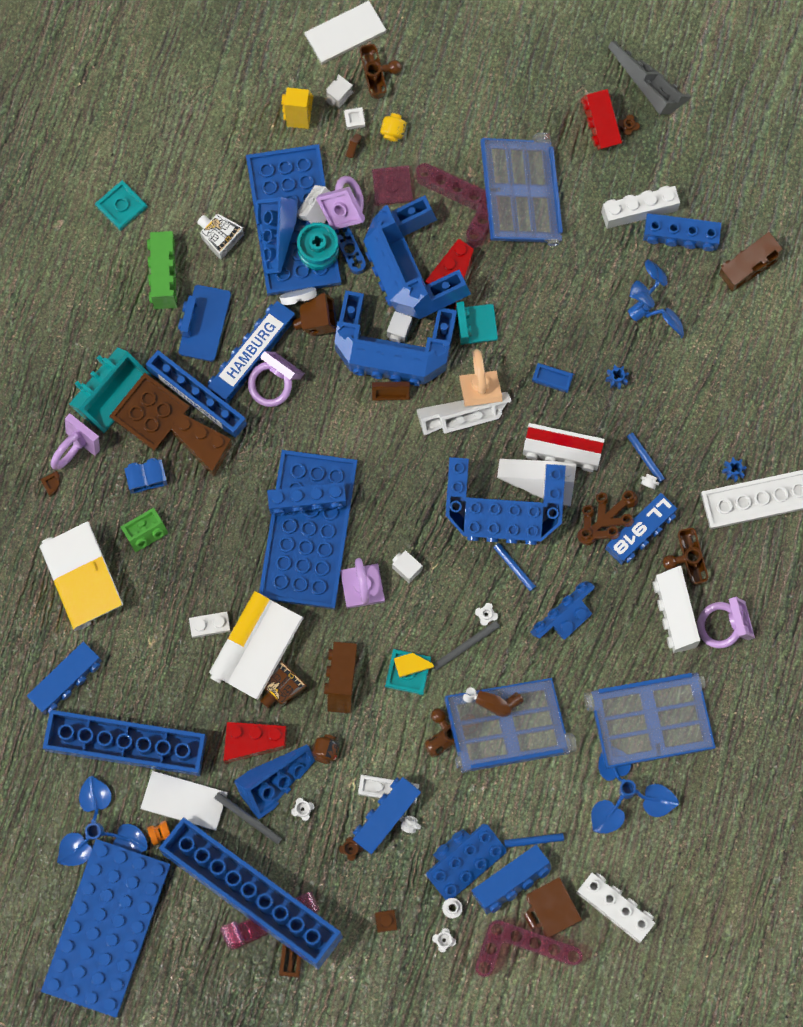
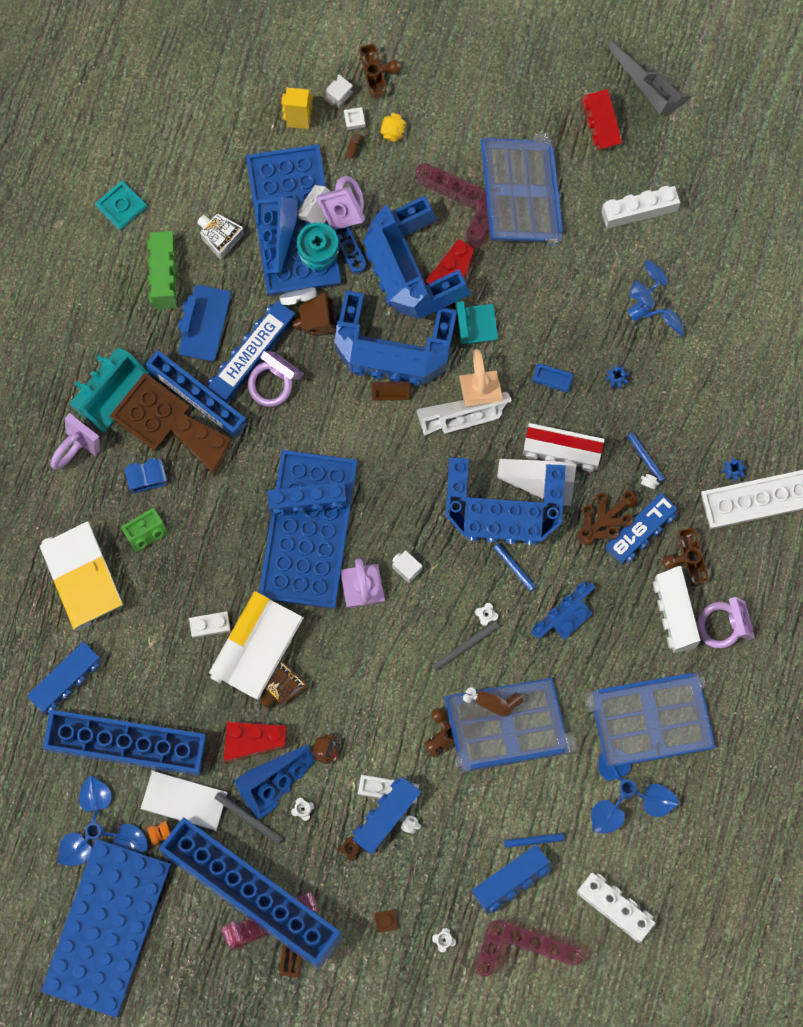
reddish brown tile [40,471,60,497] -> none
white tile [305,1,386,64] -> none
reddish brown wedge [324,642,357,714] -> none
clear pink tile [372,165,413,206] -> none
teal tile [385,649,431,696] -> none
white brick [387,311,412,343] -> none
yellow tile [394,653,434,678] -> none
blue bracket [426,824,506,900] -> none
white plate [442,898,462,918] -> none
reddish brown piece [524,877,582,938] -> none
reddish brown plate [618,115,640,136] -> none
blue brick [643,213,721,251] -> none
reddish brown wedge [719,232,782,292] -> none

